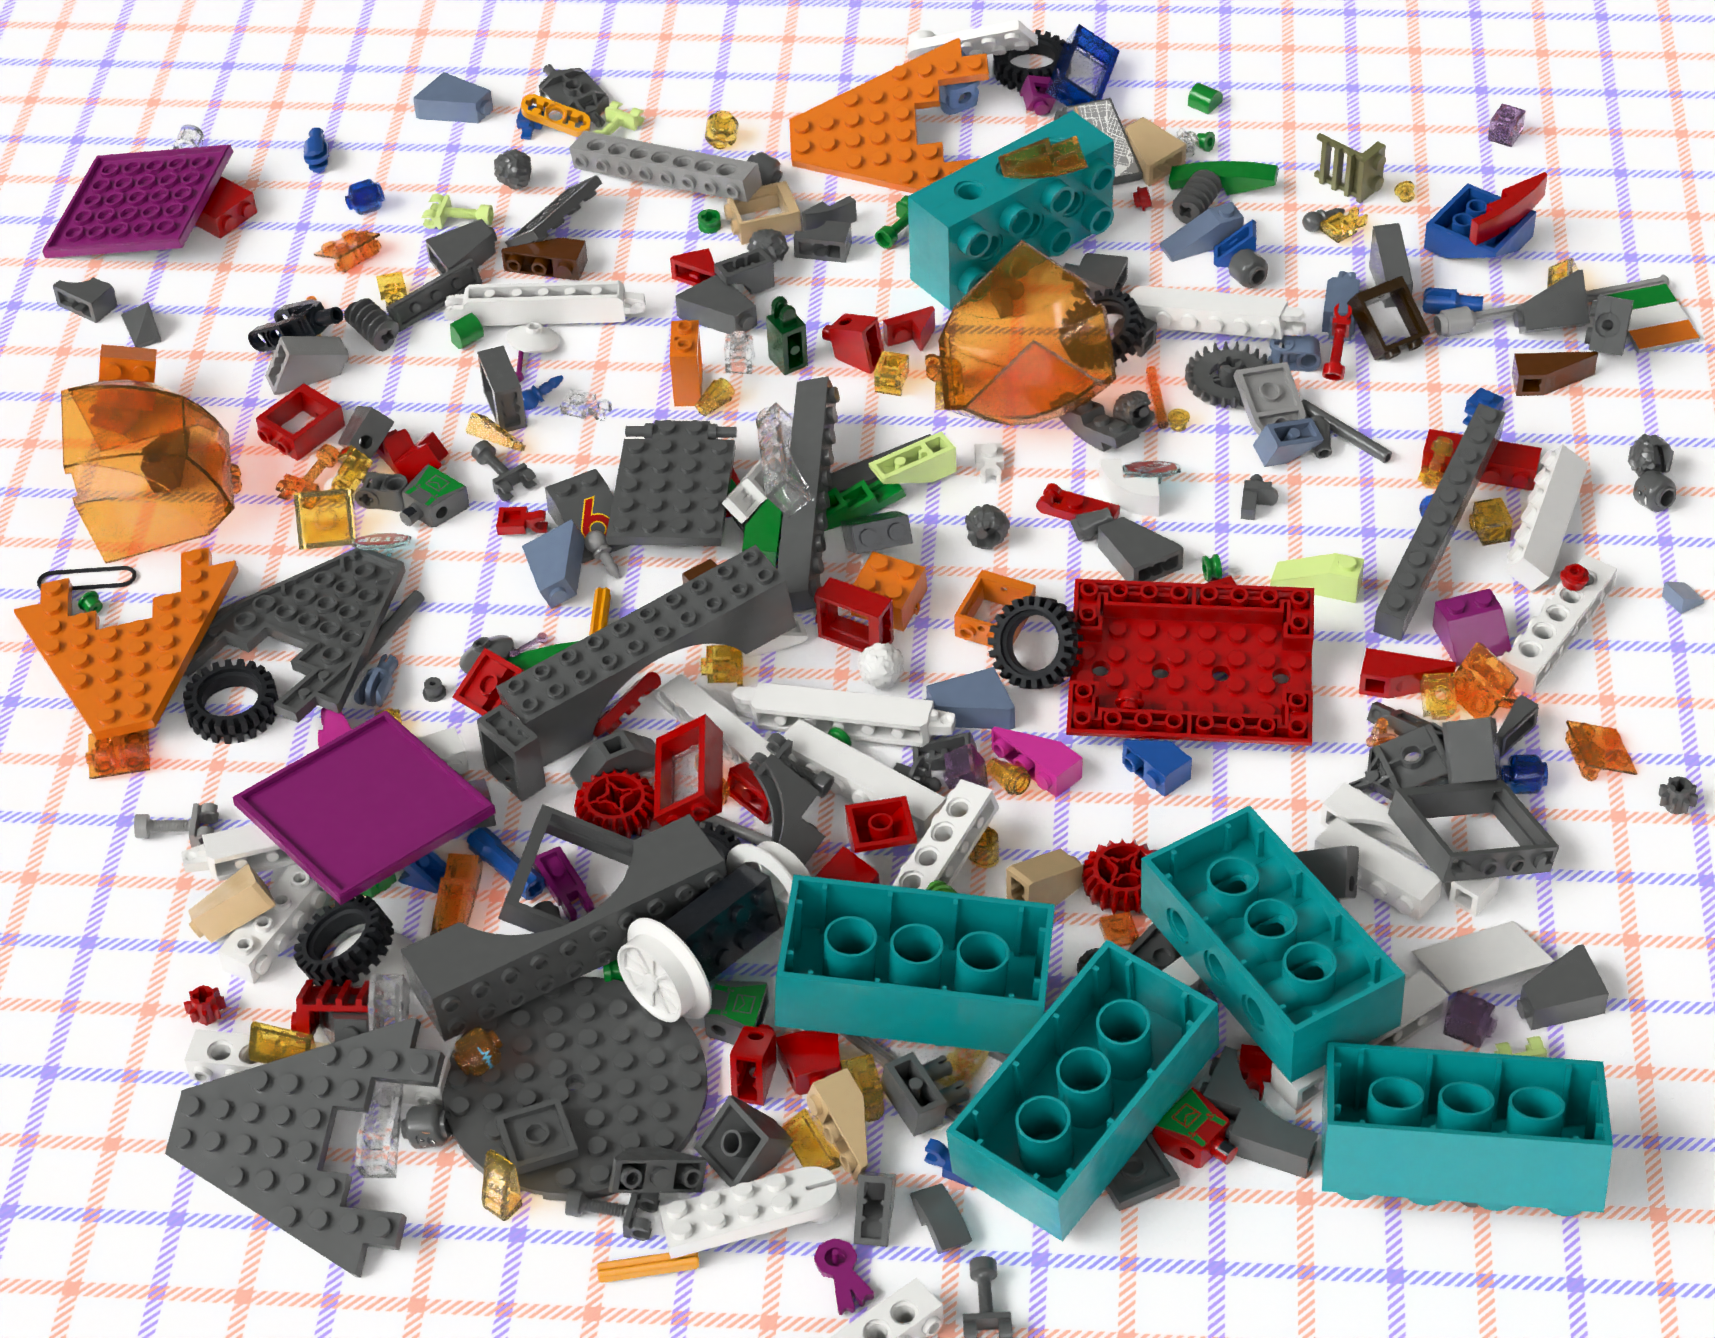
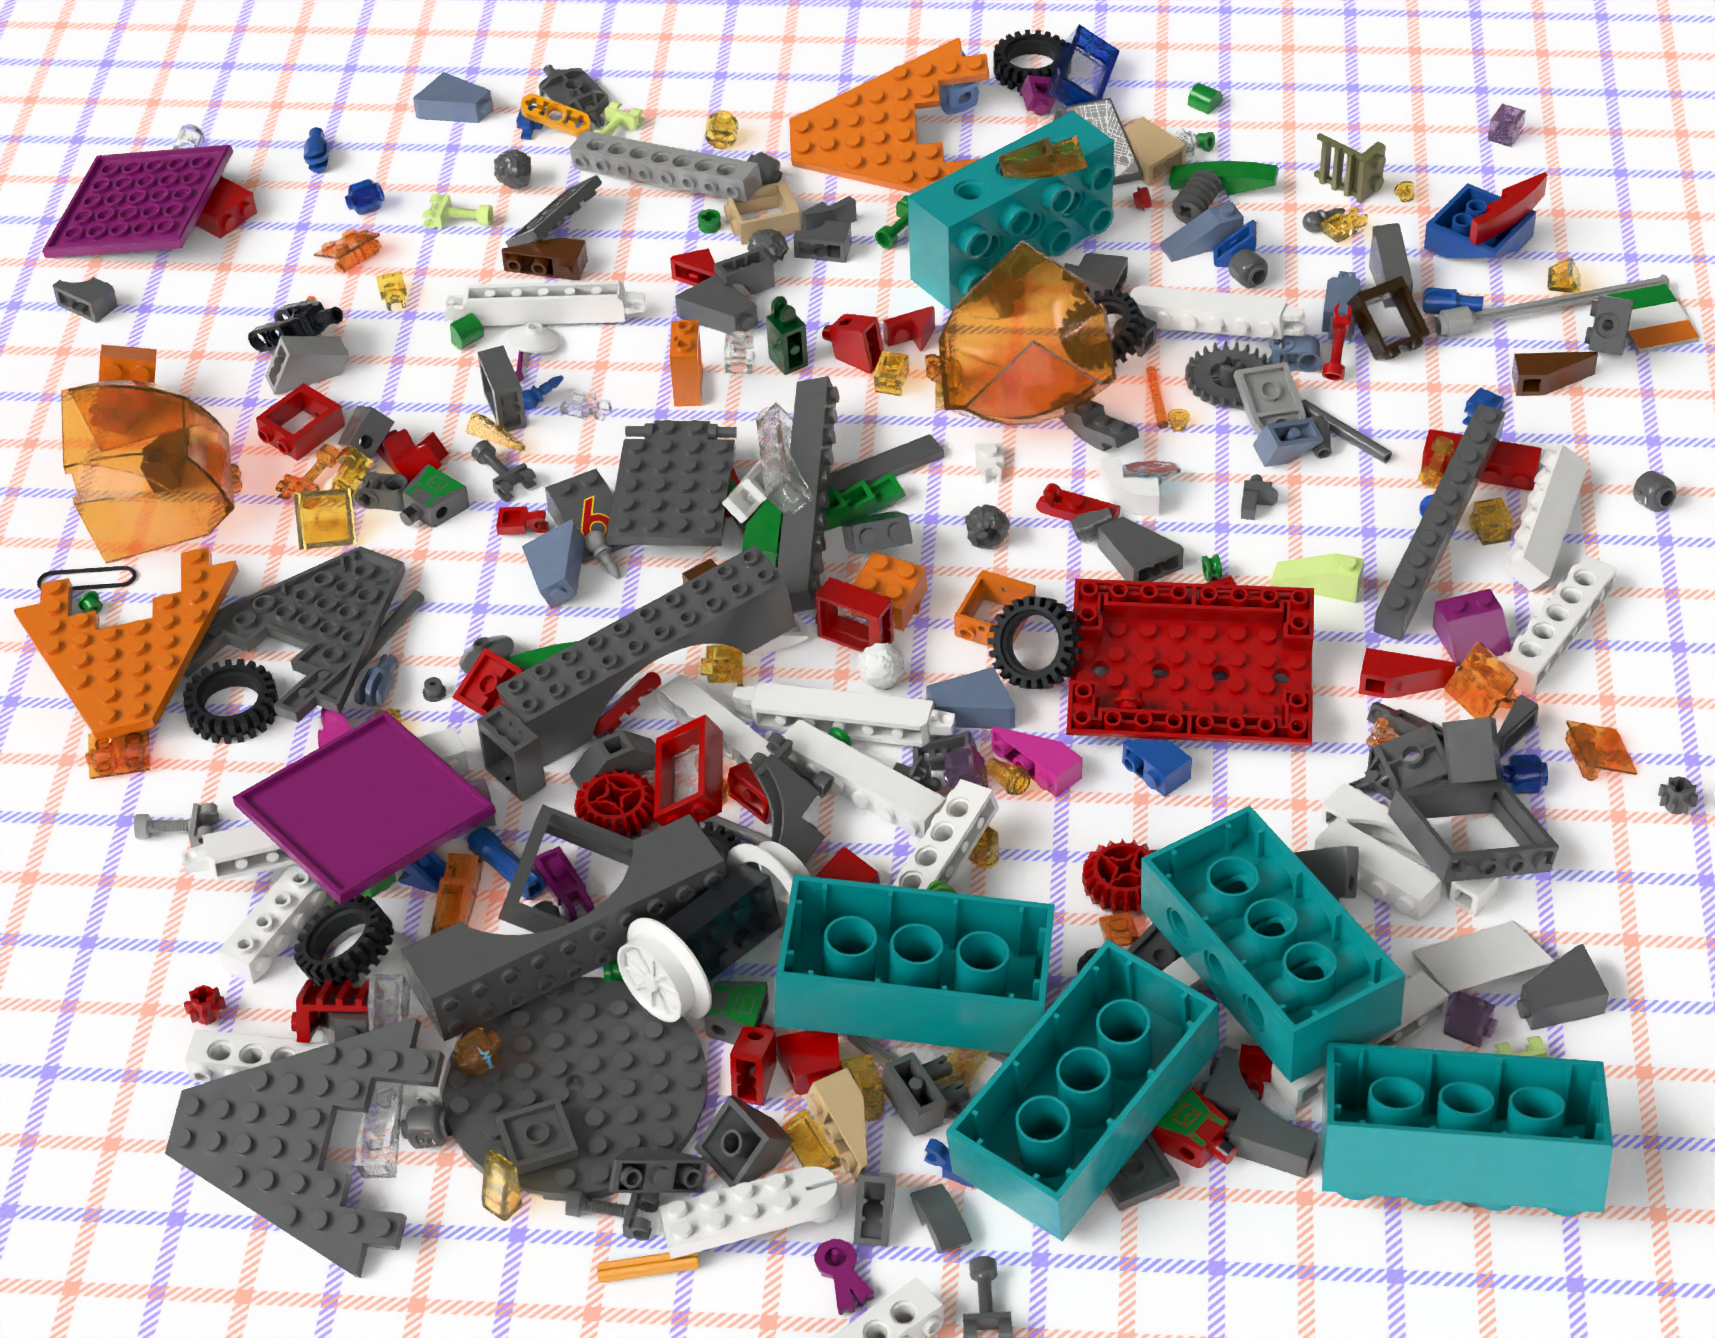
dark grey slope [121,302,162,348] -> none
tan slope [188,863,276,943] -> none
clear yellow slope [248,1021,316,1064] -> none
dark grey piece [344,298,399,352] -> none
clear light blue piece [351,533,412,557] -> none
dark grey tile [386,259,483,332] -> none
dark grey slope [425,219,497,275] -> none
clear purple hinge [508,632,548,657] -> none
light orange axle [589,587,611,635] -> none
clear yellow cone [695,378,735,417] -> none
red slope [845,796,917,853] -> none
yellowish green slope [869,431,957,484] -> none
white plate [907,20,1038,60] -> none
tan slope [1006,848,1083,907] -> none
dark grey piece [1113,390,1155,434] -> none
clear yellow brick [1420,673,1457,720] -> none
dark grey slope [1513,269,1590,334] -> none
red plate [1560,564,1590,591] -> none
dark grey piece [1627,433,1674,477] -> none
sand blue slope [1662,581,1704,614] -> none

